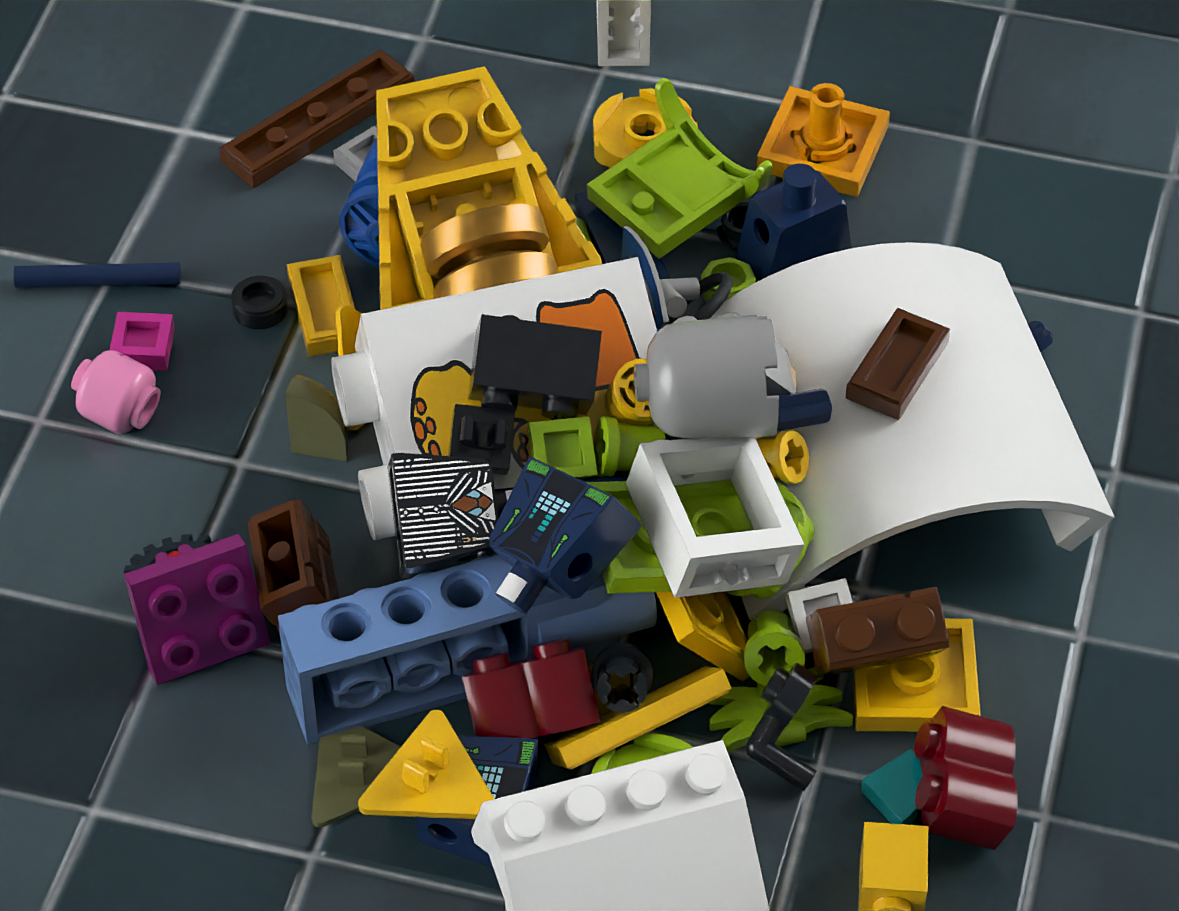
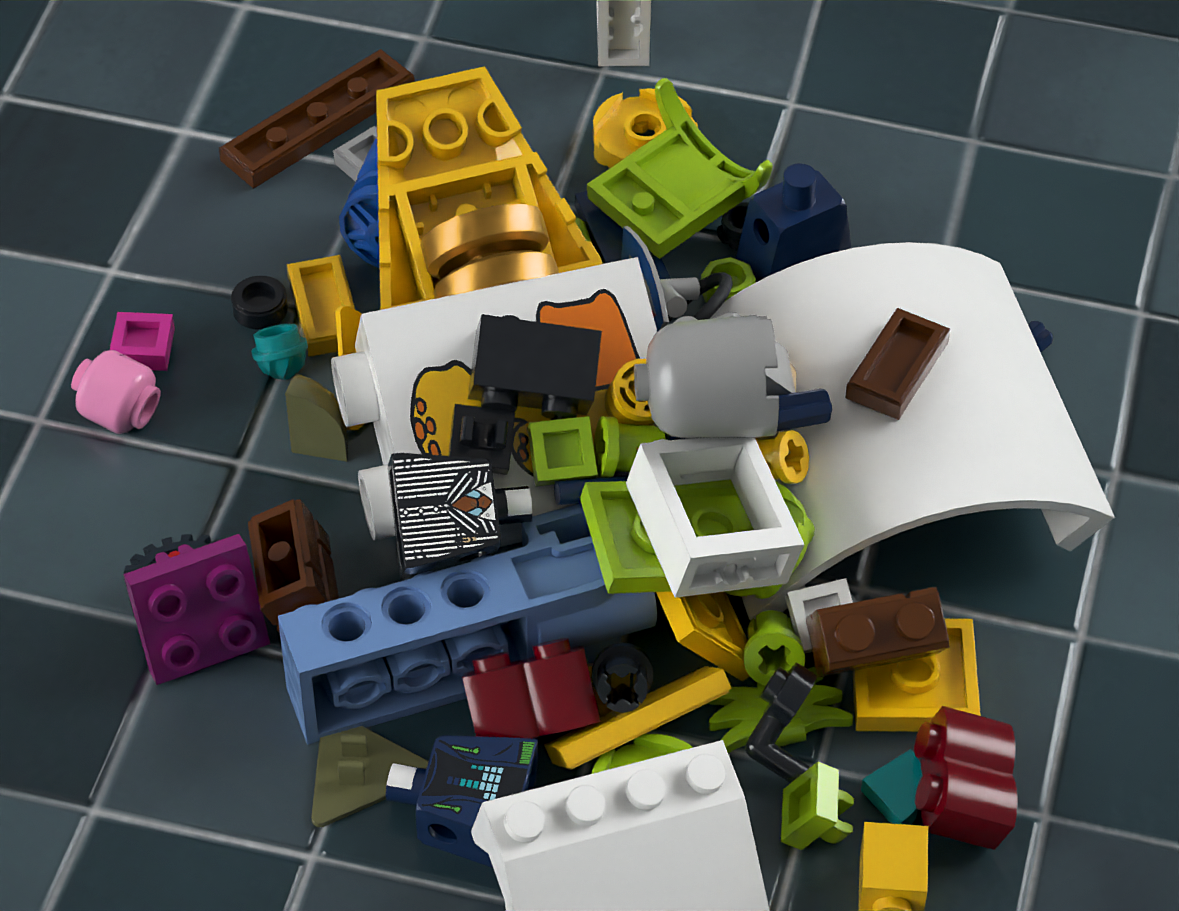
dark blue bar [14,262,181,288] -> none
yellow piece [358,710,494,819] -> none
dark blue torso [489,456,642,614] -> none
light orange plate [756,83,890,197] -> none
none -> teal plate [251,324,308,380]
none -> lime tile [781,761,854,850]

